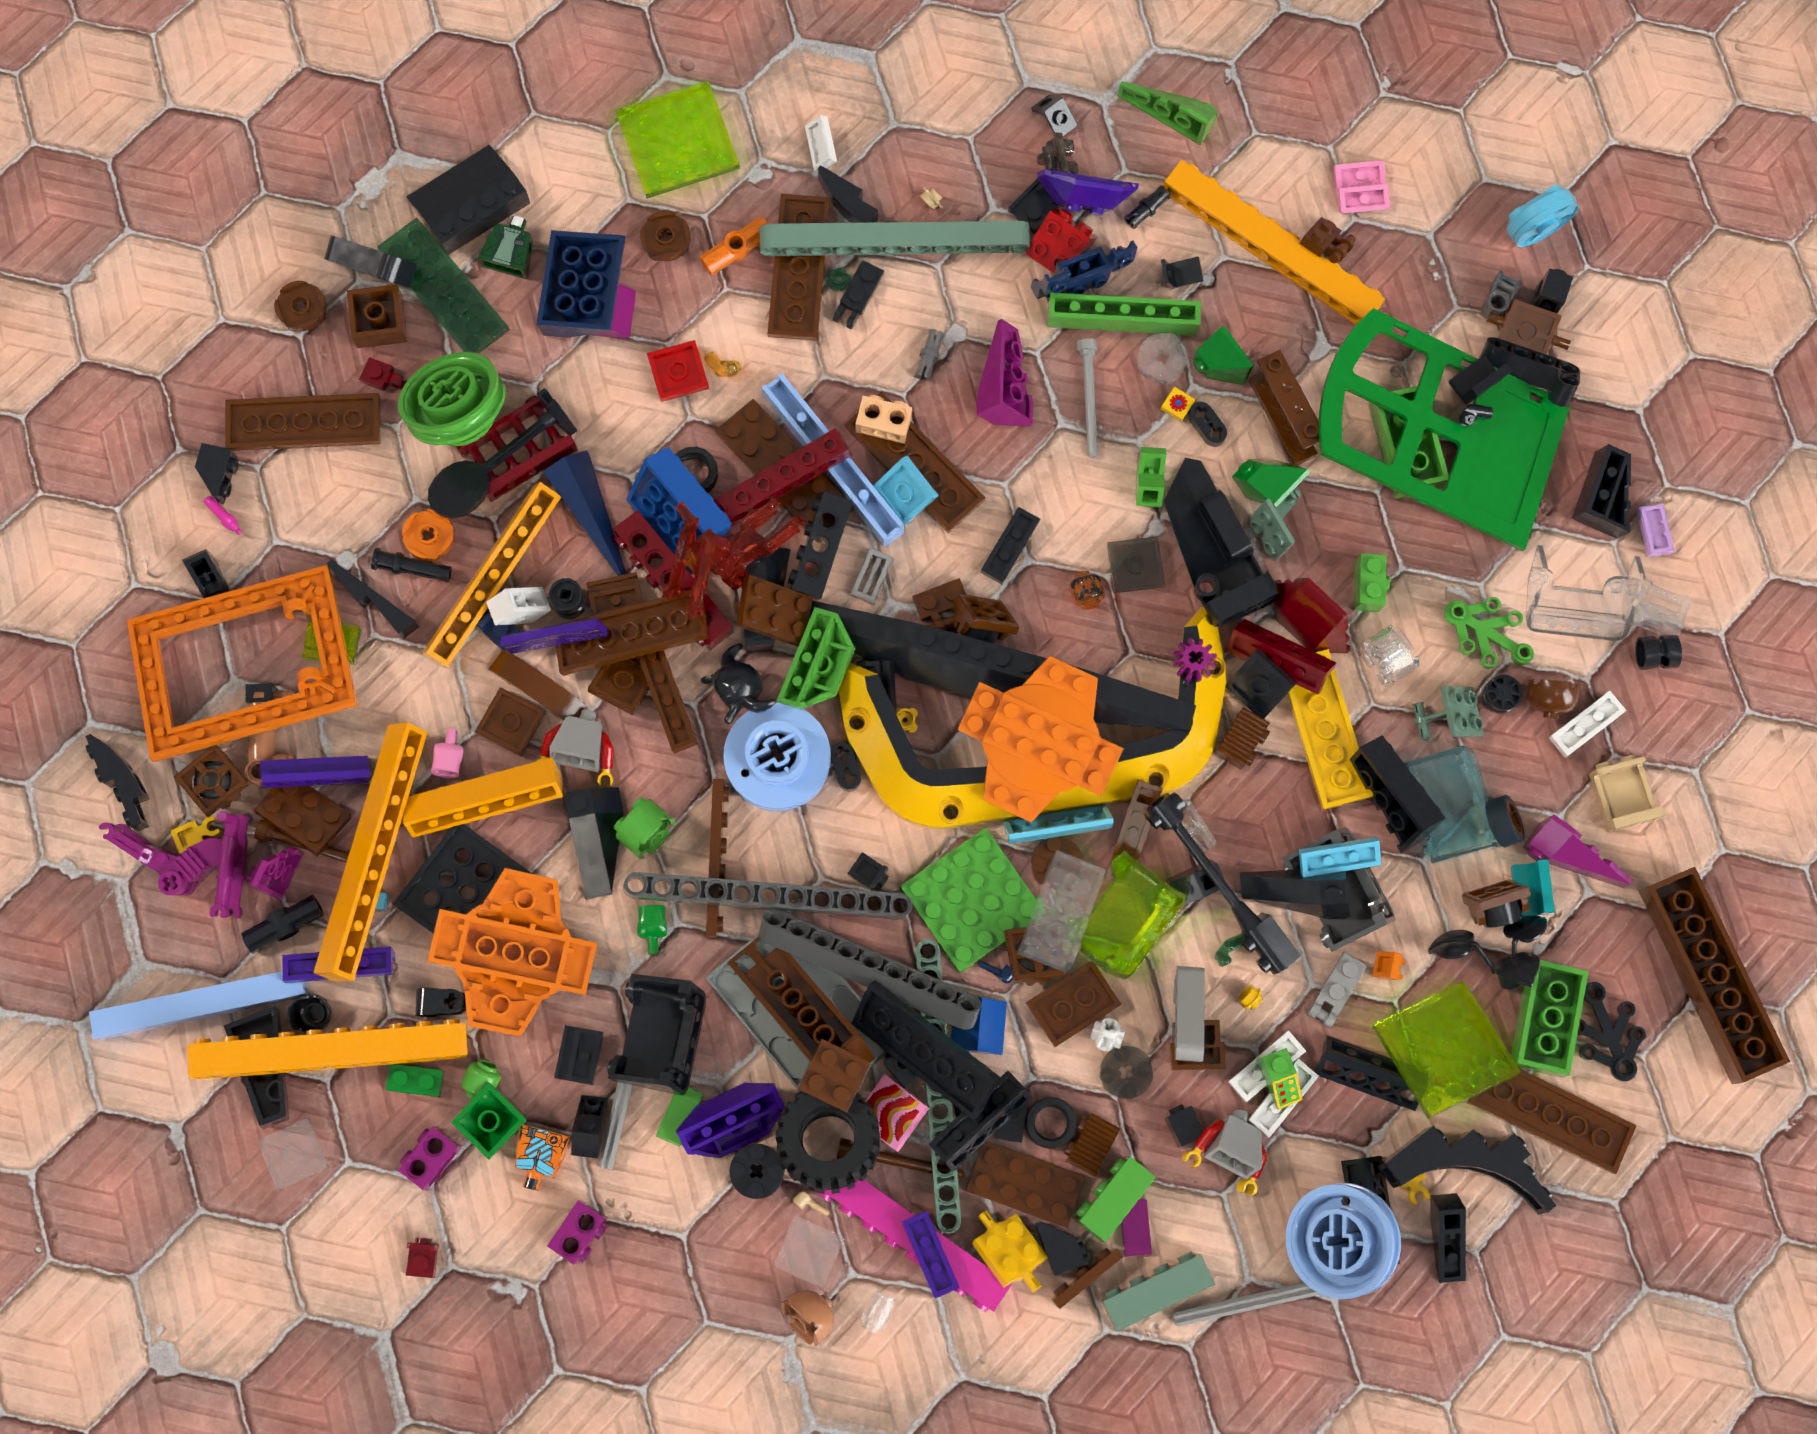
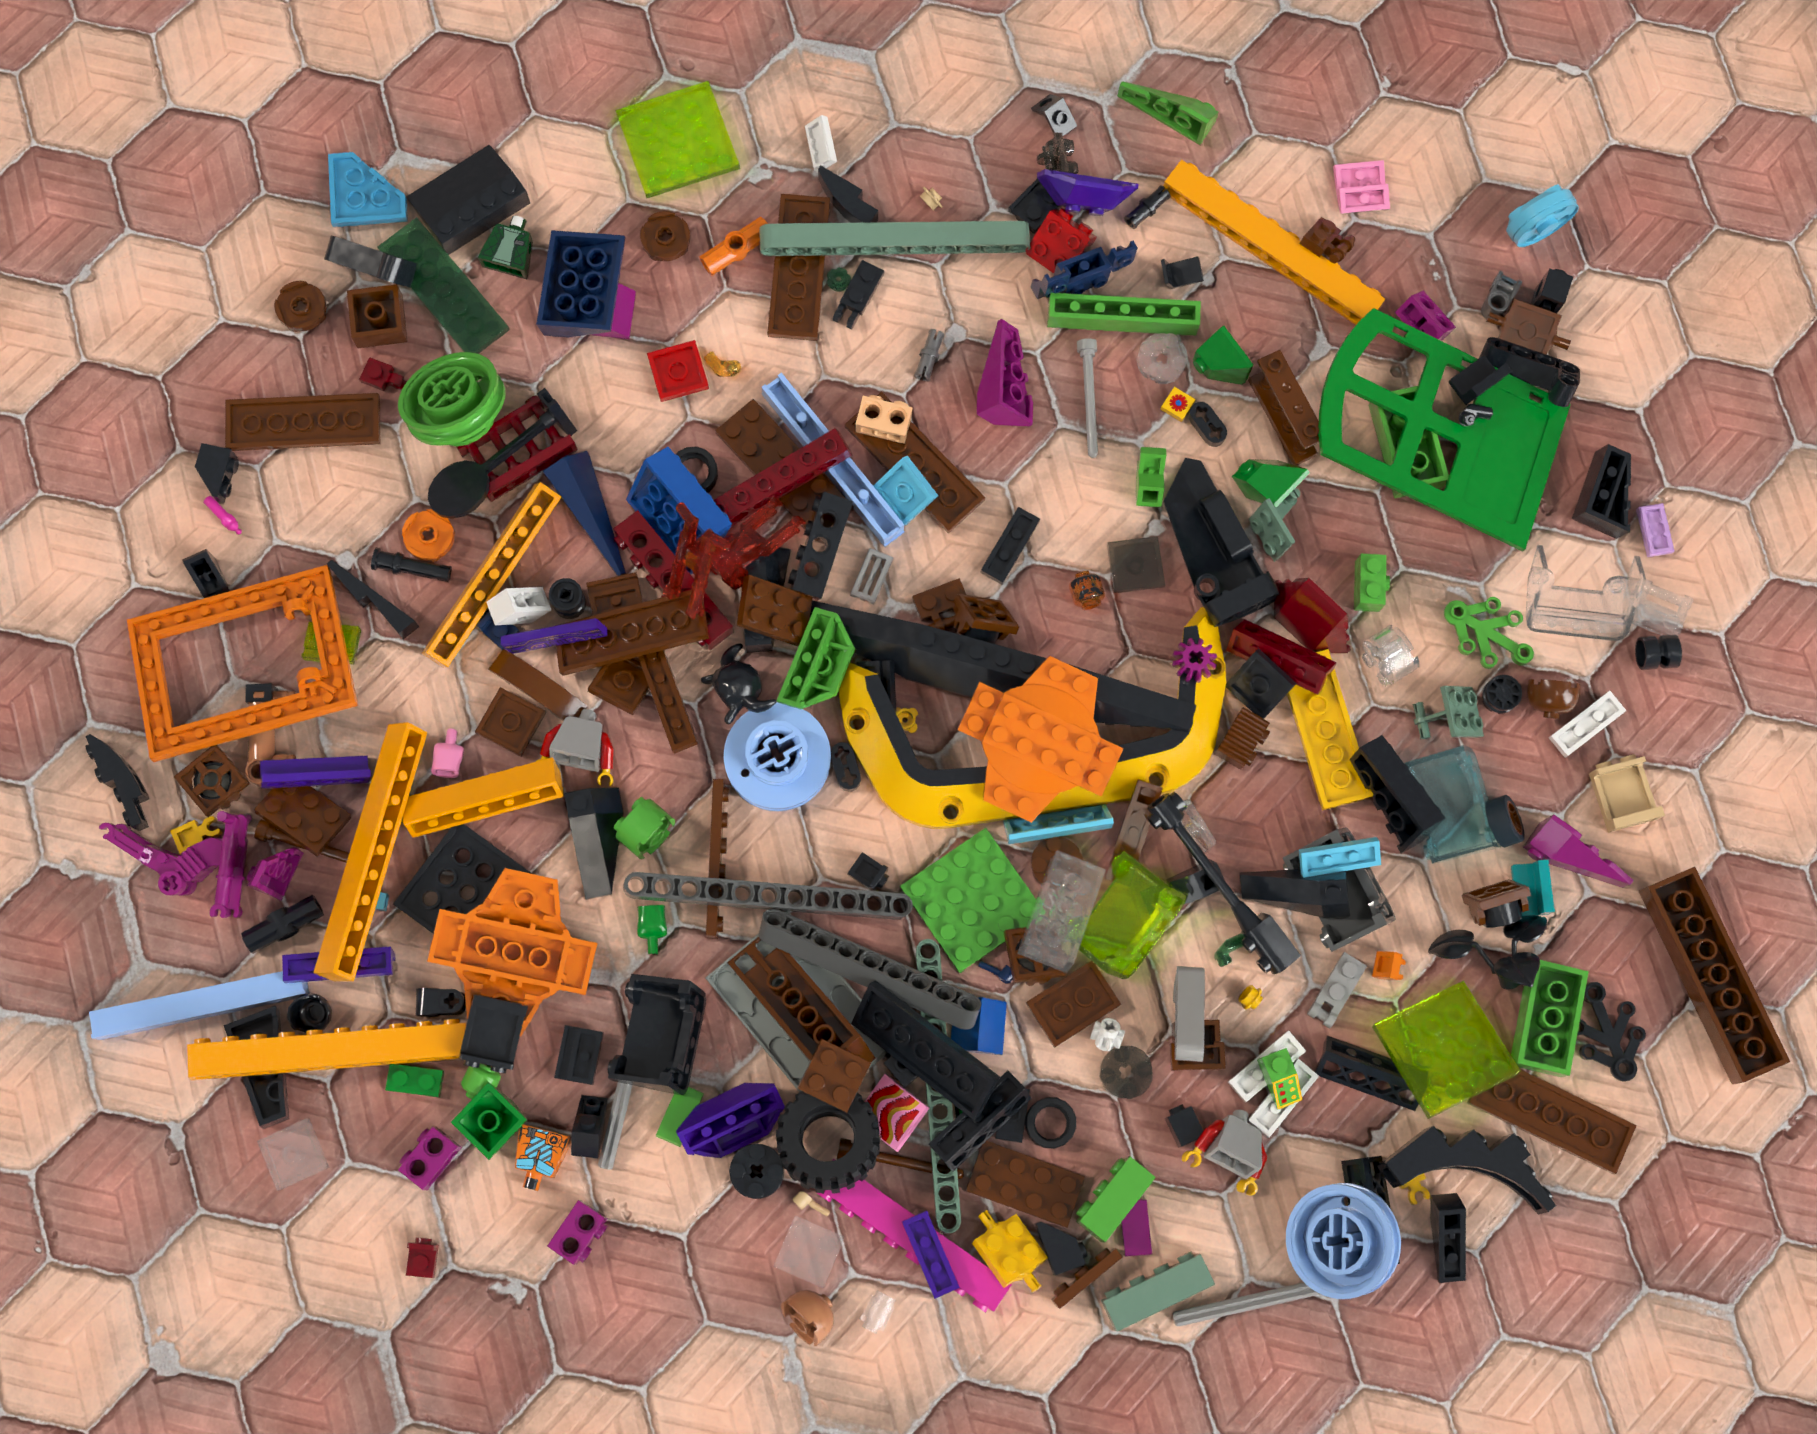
reddish brown brick [1064,1113,1120,1177] -> none
none -> dark azure plate [328,152,408,227]
none -> black panel [459,994,528,1073]
none -> magenta brick [1395,290,1456,341]

